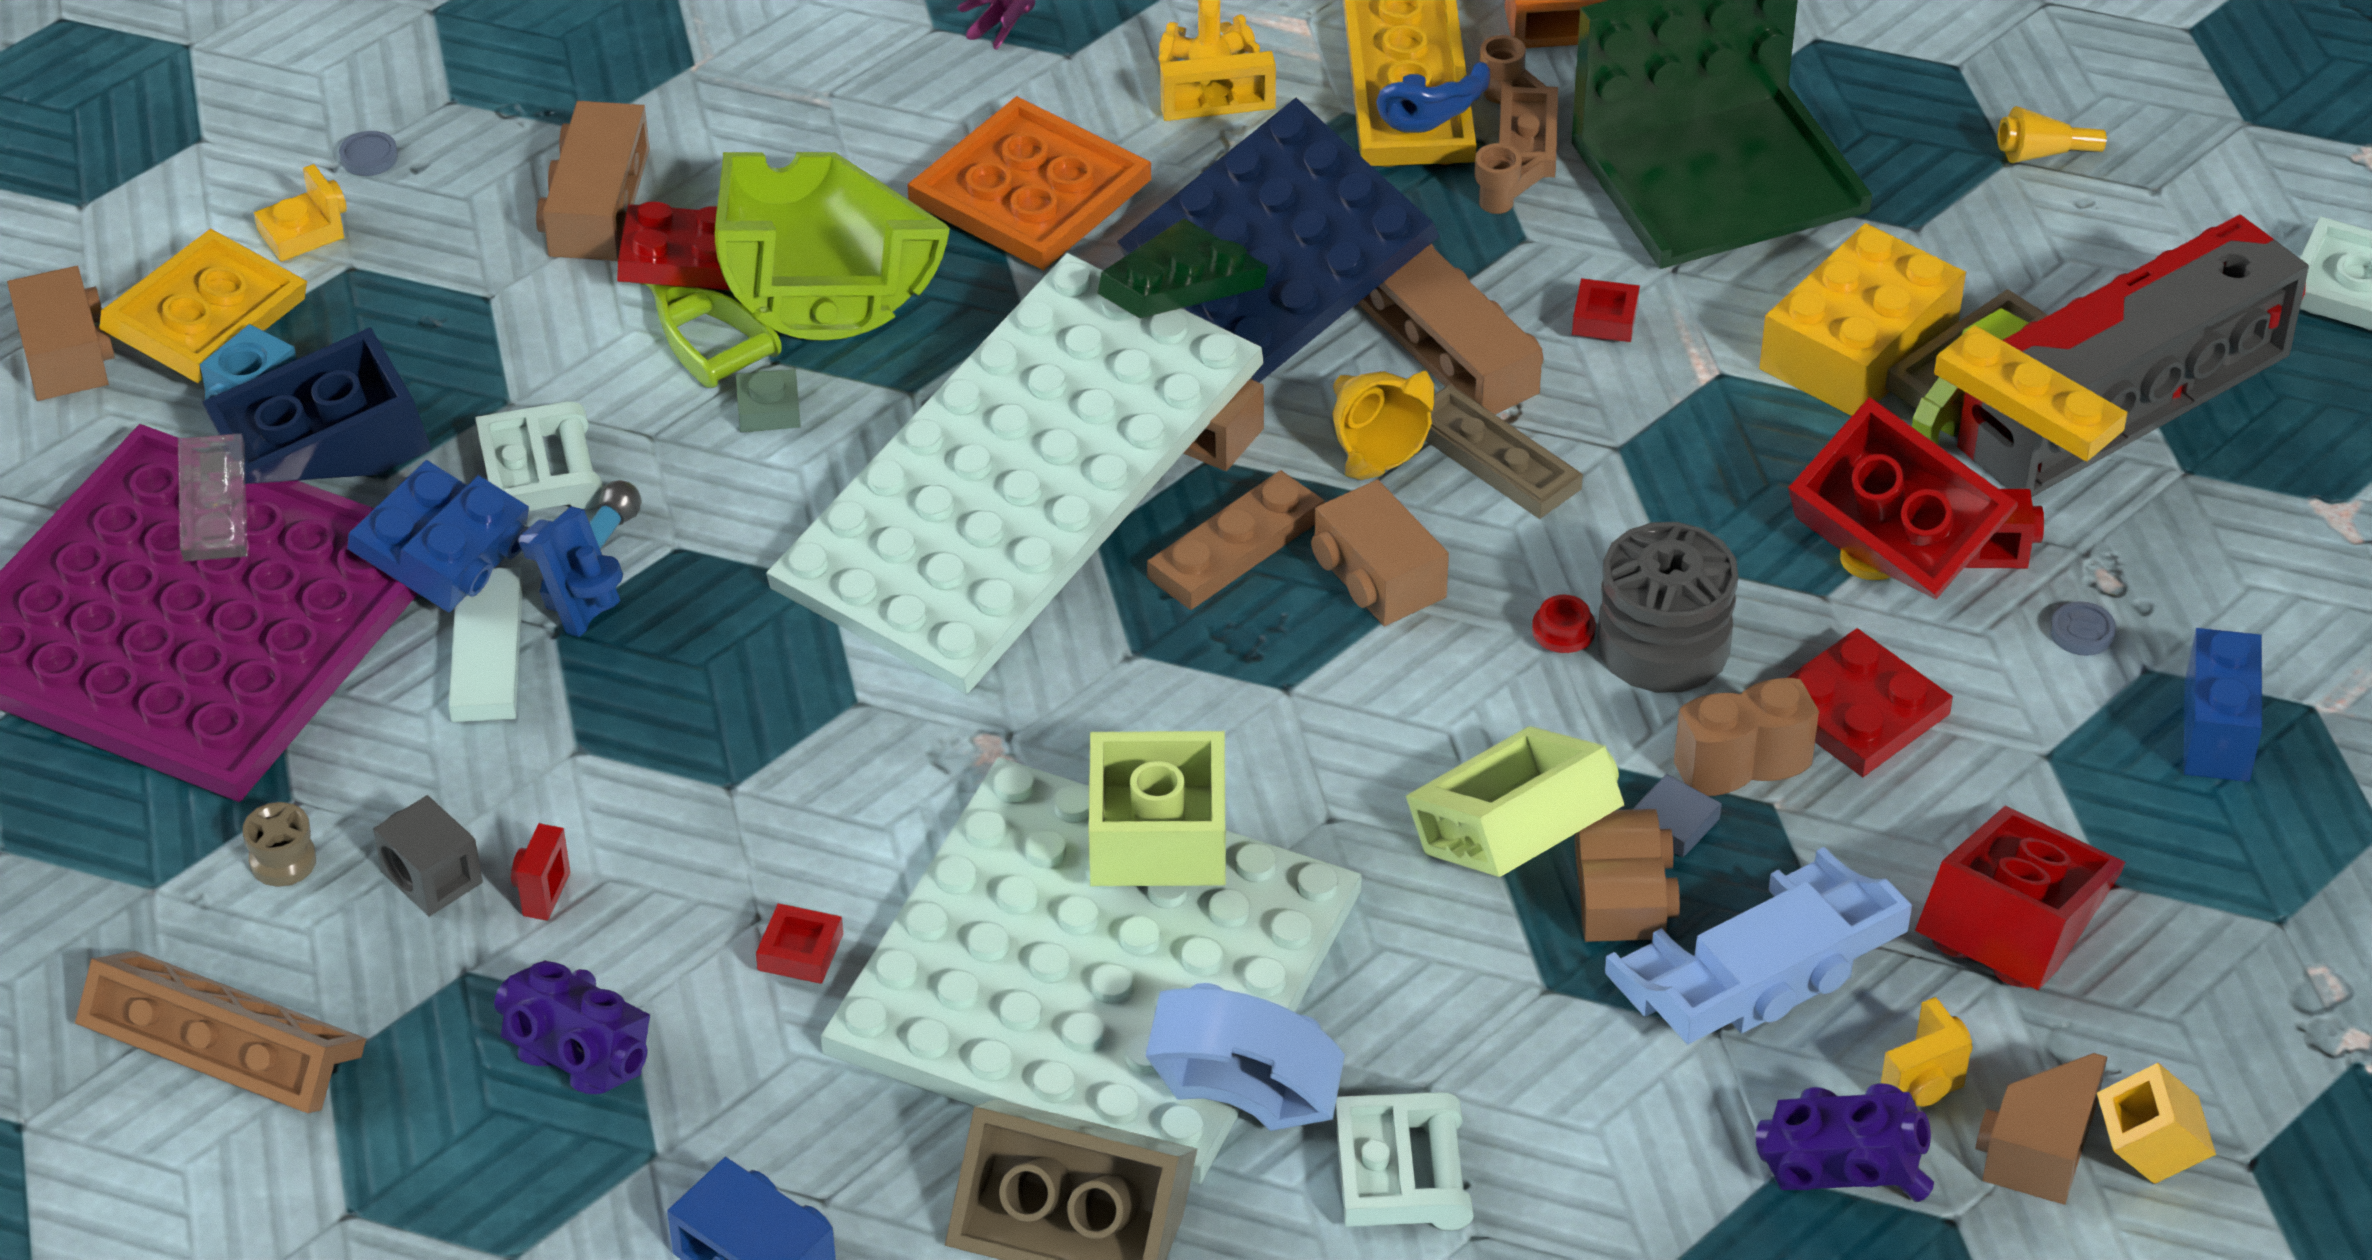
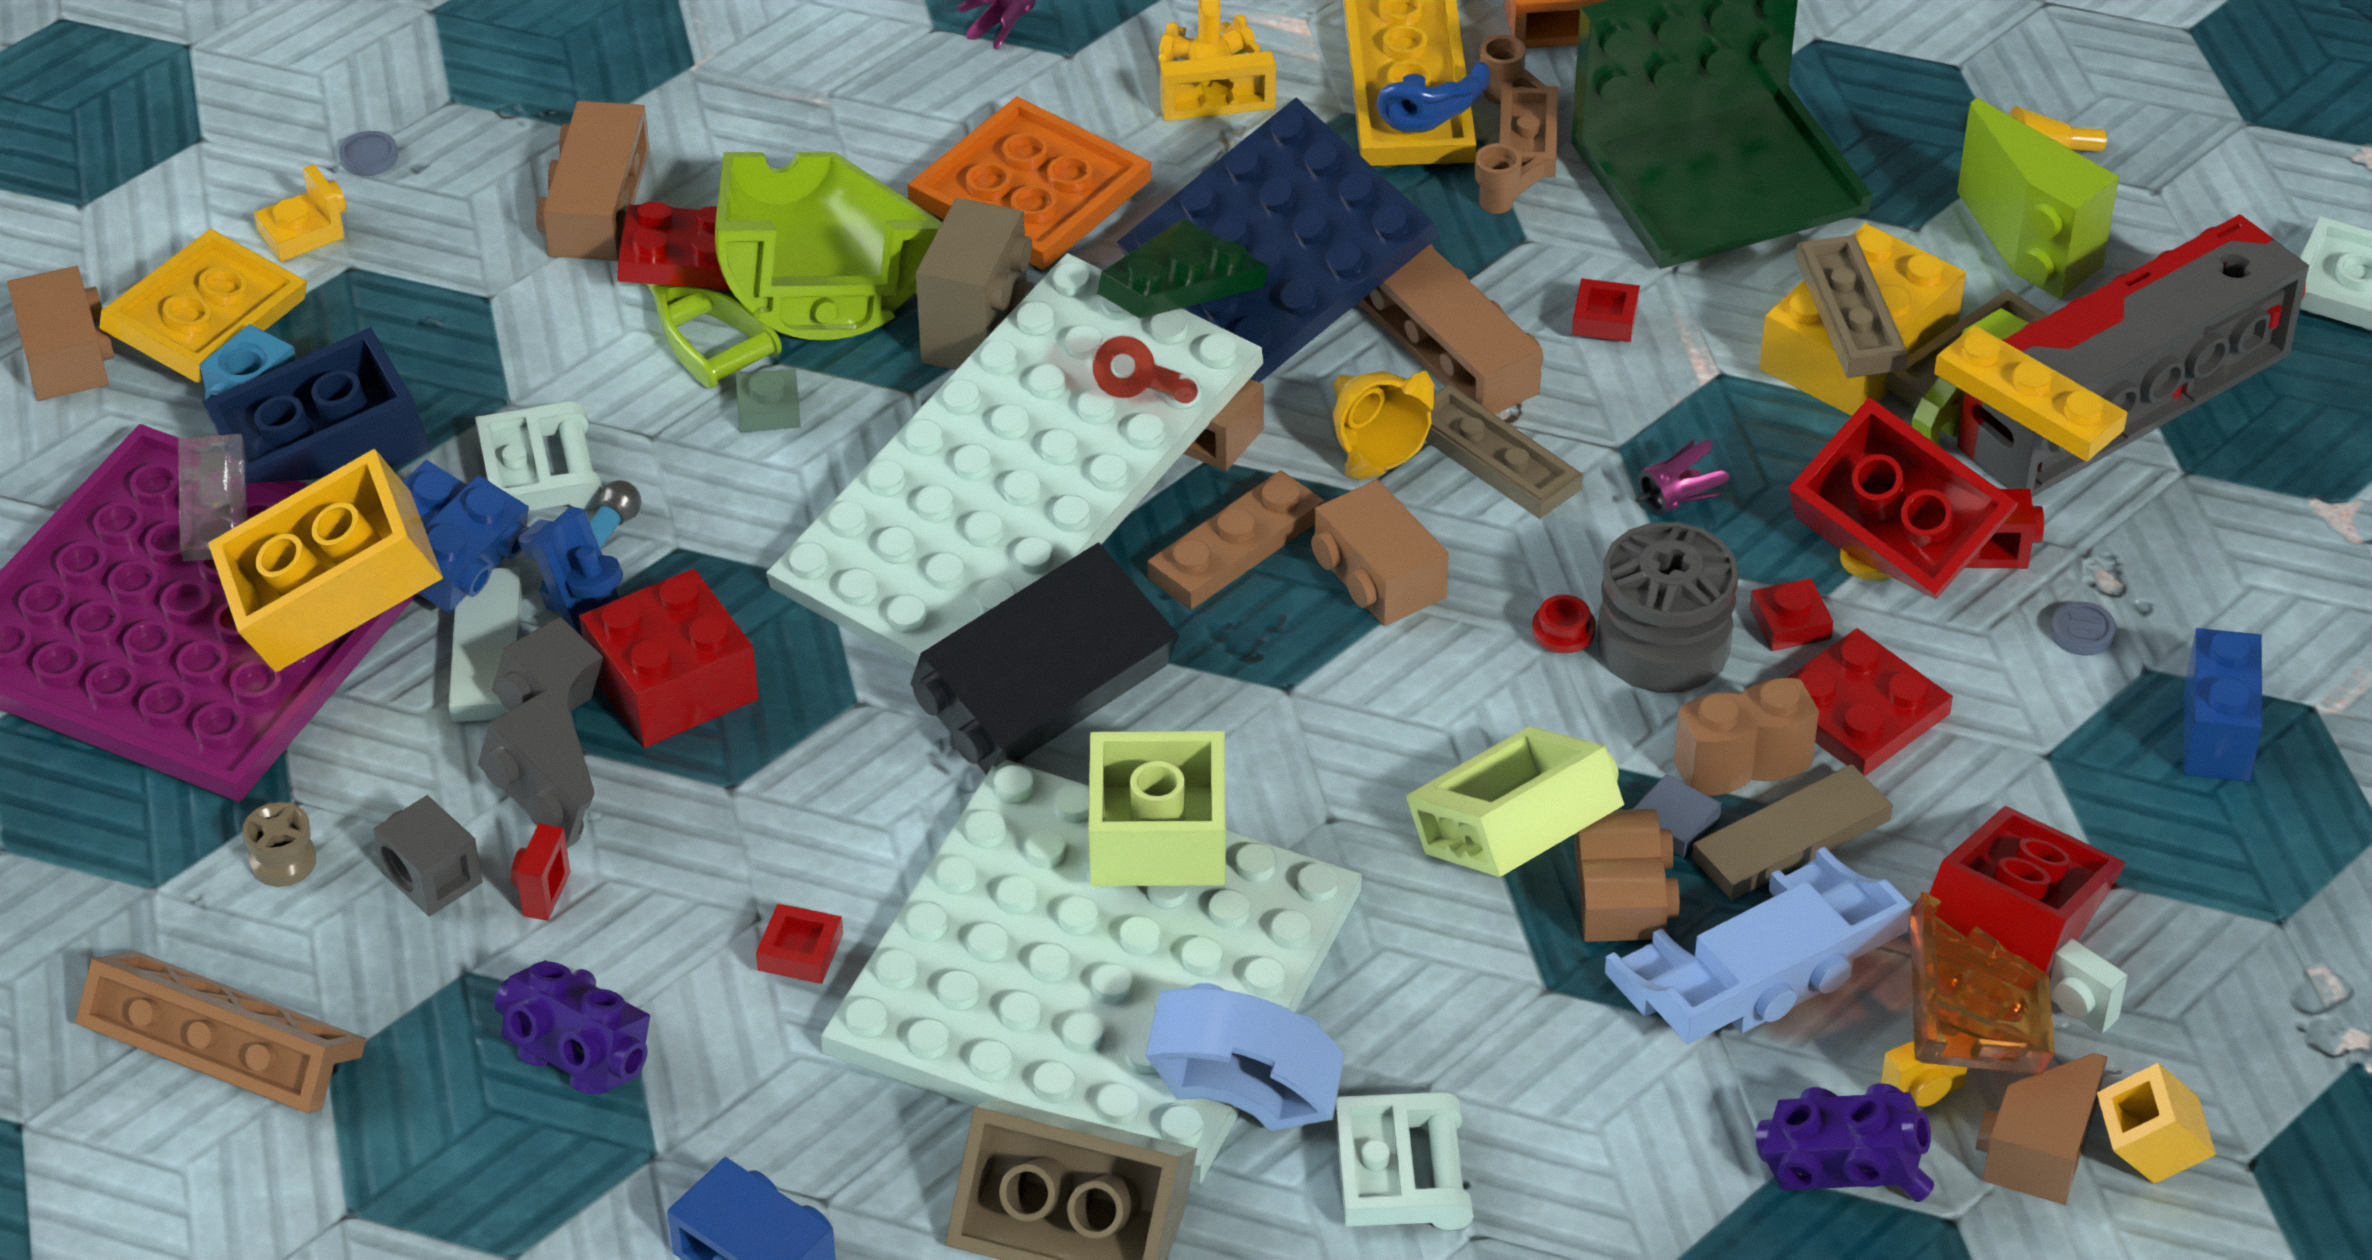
none -> yellow brick [208,448,443,673]
none -> dark grey arch [477,616,604,848]
none -> red brick [579,568,759,748]
none -> black brick [910,542,1179,775]
none -> dark tan brick [916,197,1034,370]
none -> clear red plate [1092,335,1198,403]
none -> flat silver piece [1635,439,1730,516]
none -> dark tan tile [1692,764,1893,901]
none -> red plate [1750,578,1834,651]
none -> dark tan tile [1795,235,1908,378]
none -> clear orange wing [1910,891,2055,1074]
none -> lime slope [1957,97,2119,300]
none -> light aqua plate [2047,938,2128,1034]

